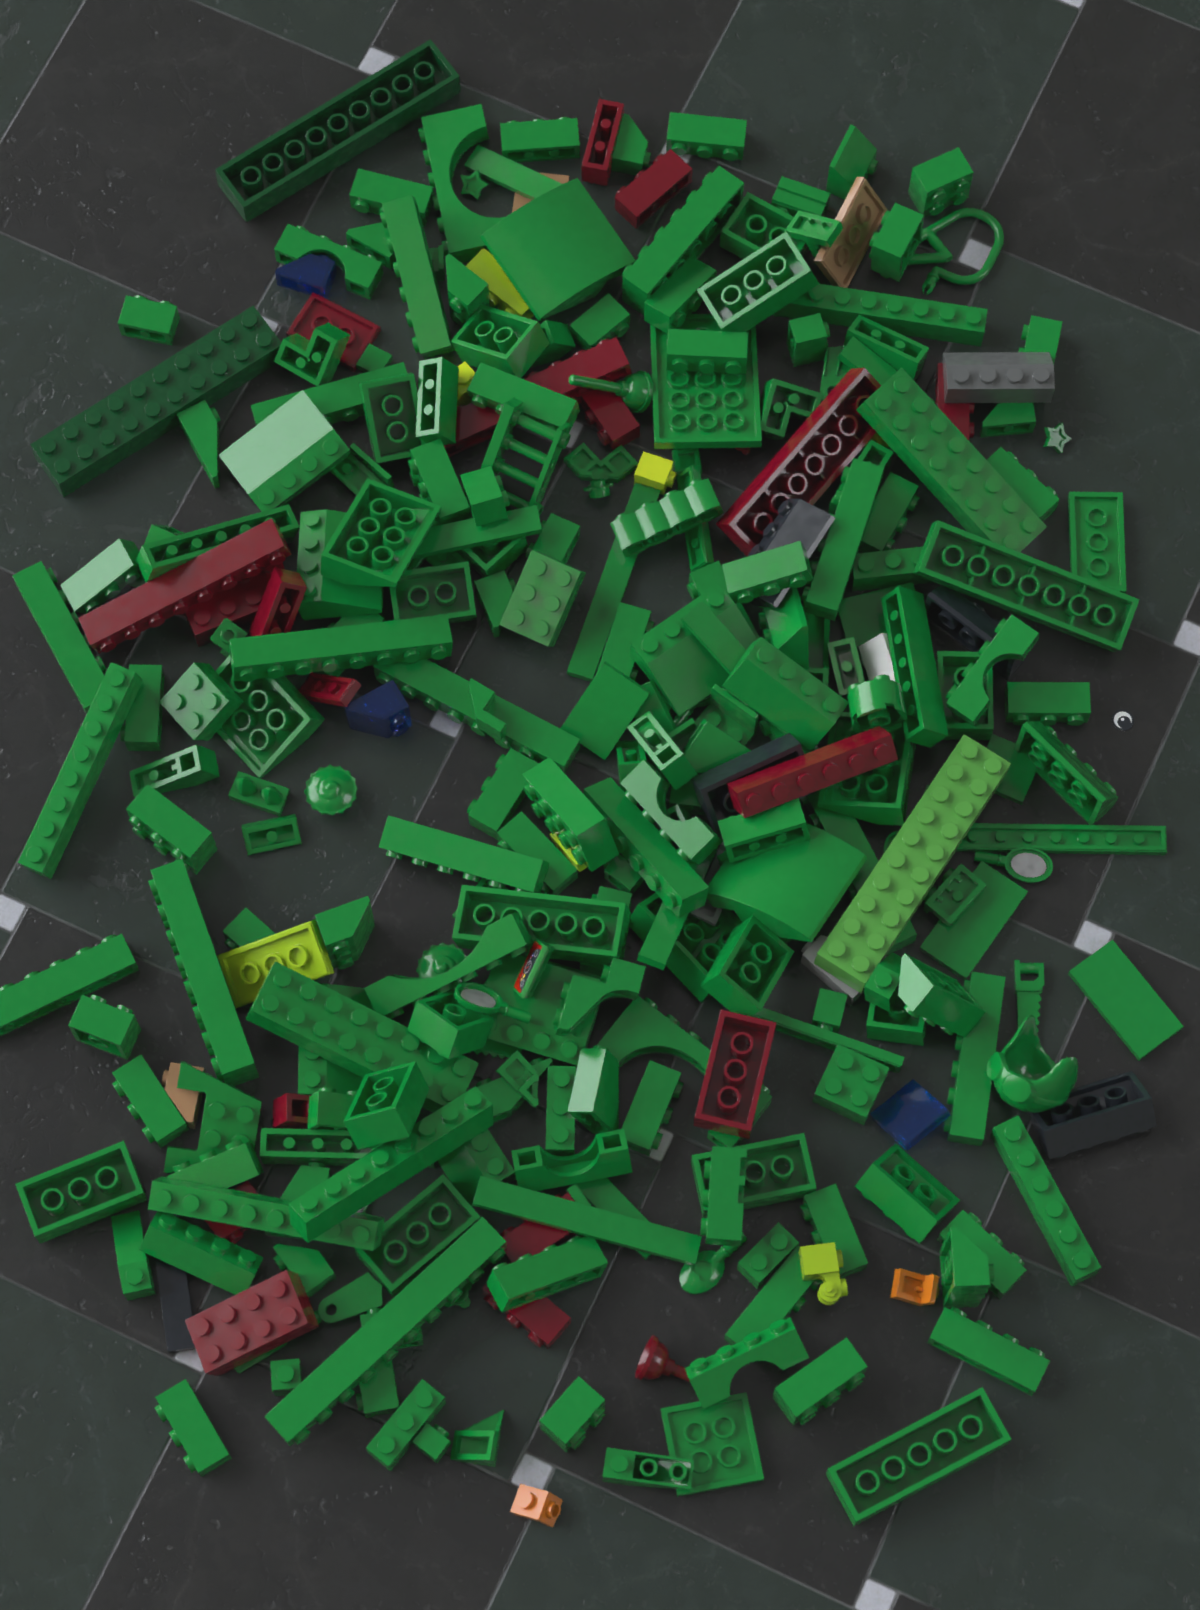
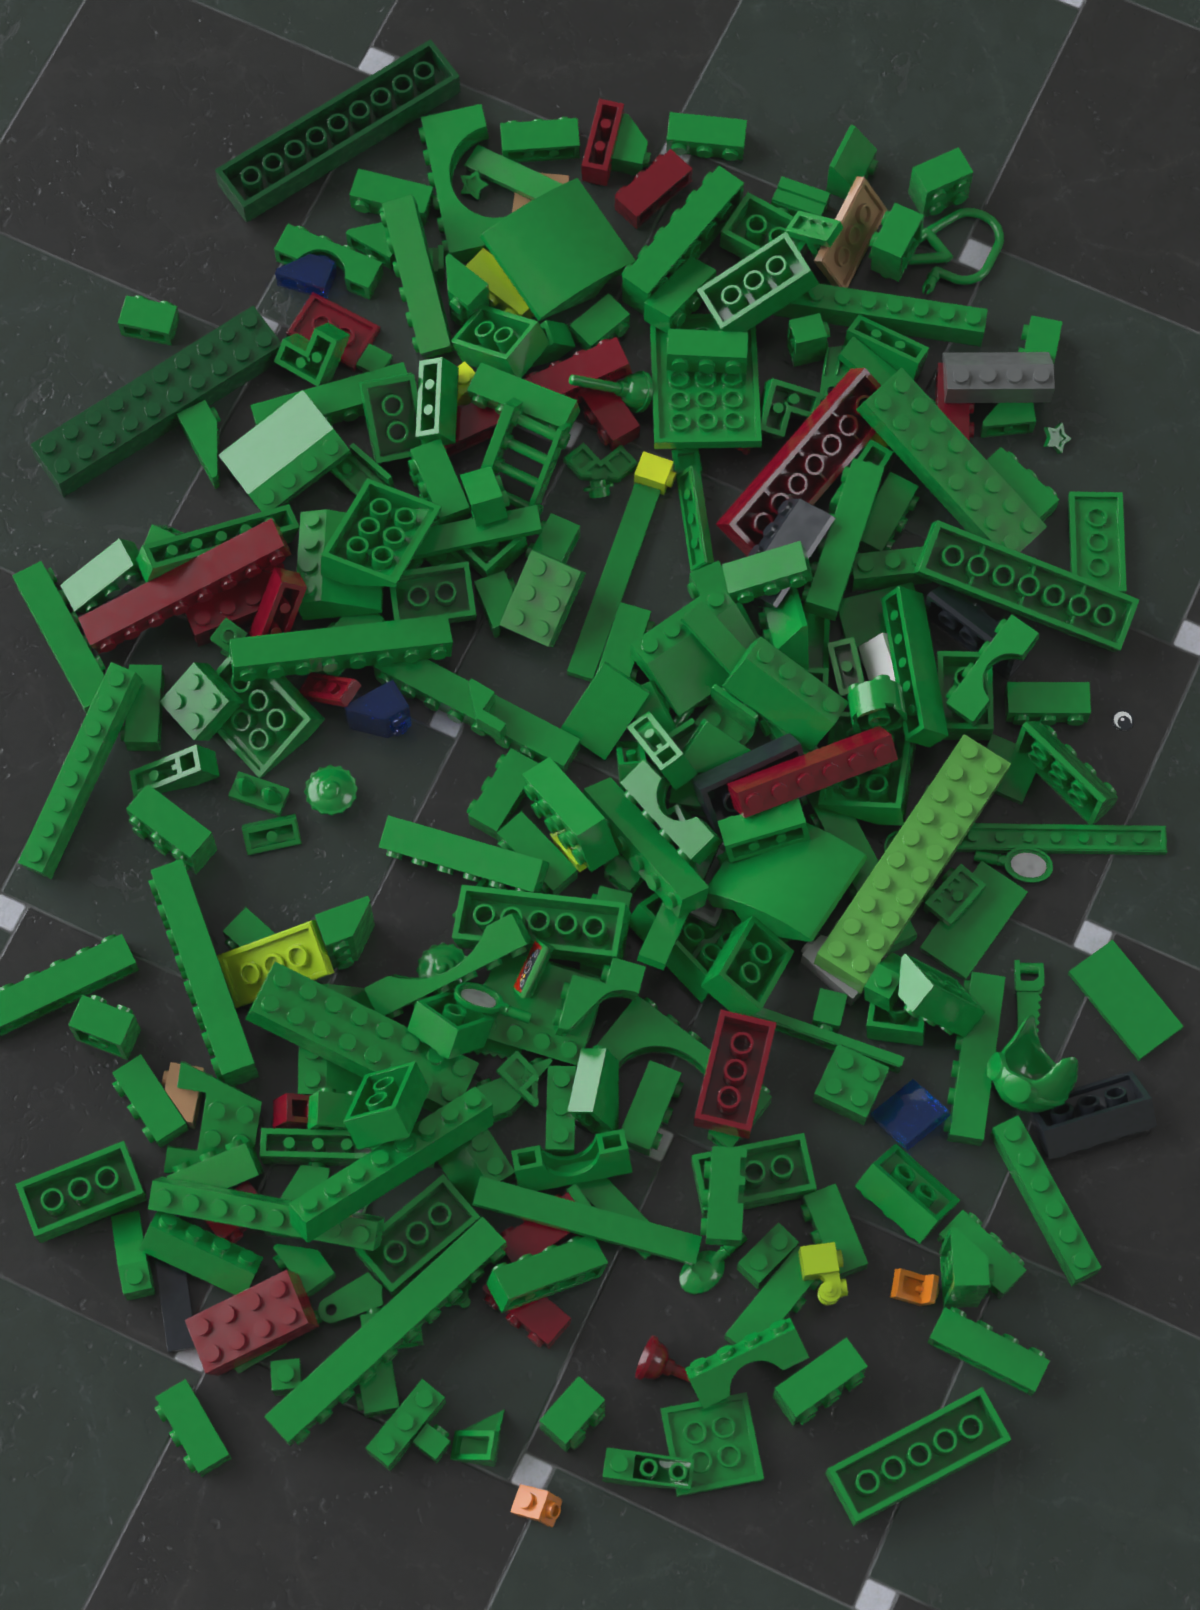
green brick [610,479,724,557] -> none

